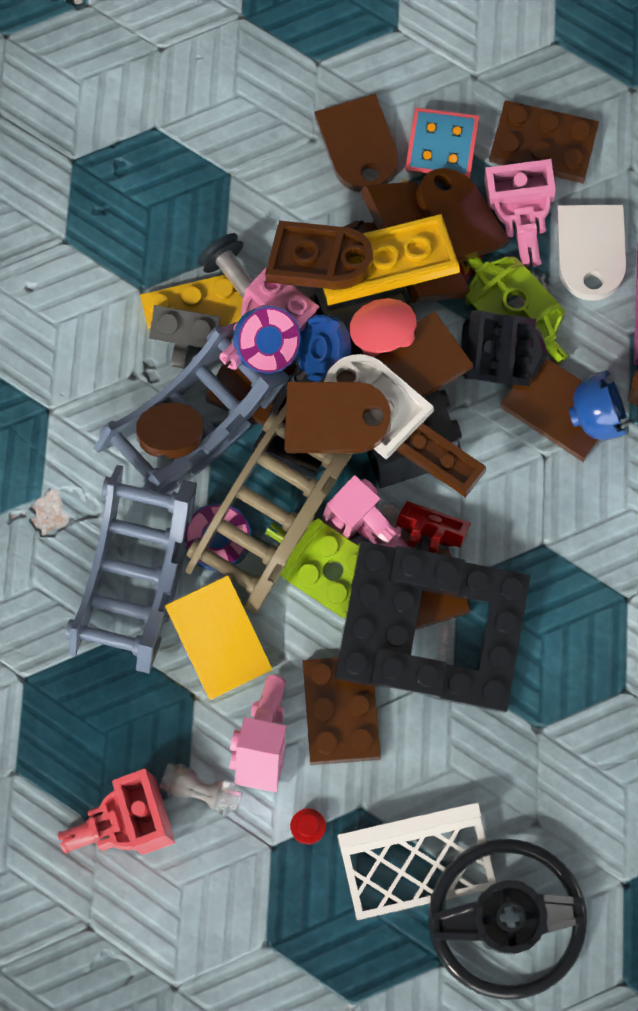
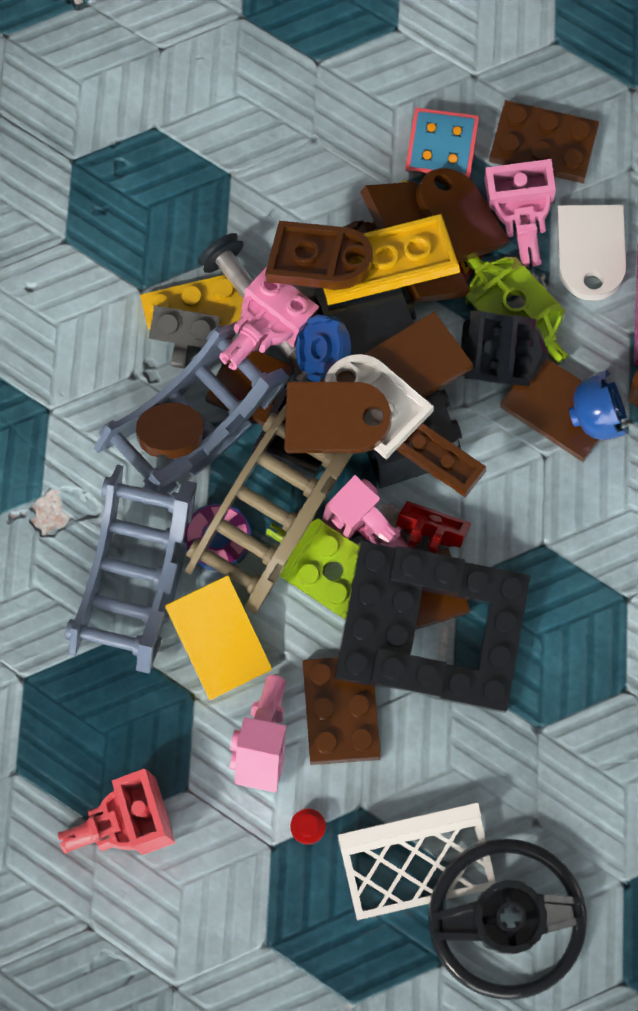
clear piece [160,763,242,817] -> none
tile [233,305,301,374] -> none
reddish brown tile [314,94,398,192] -> none
coral dish [350,298,417,357] -> none

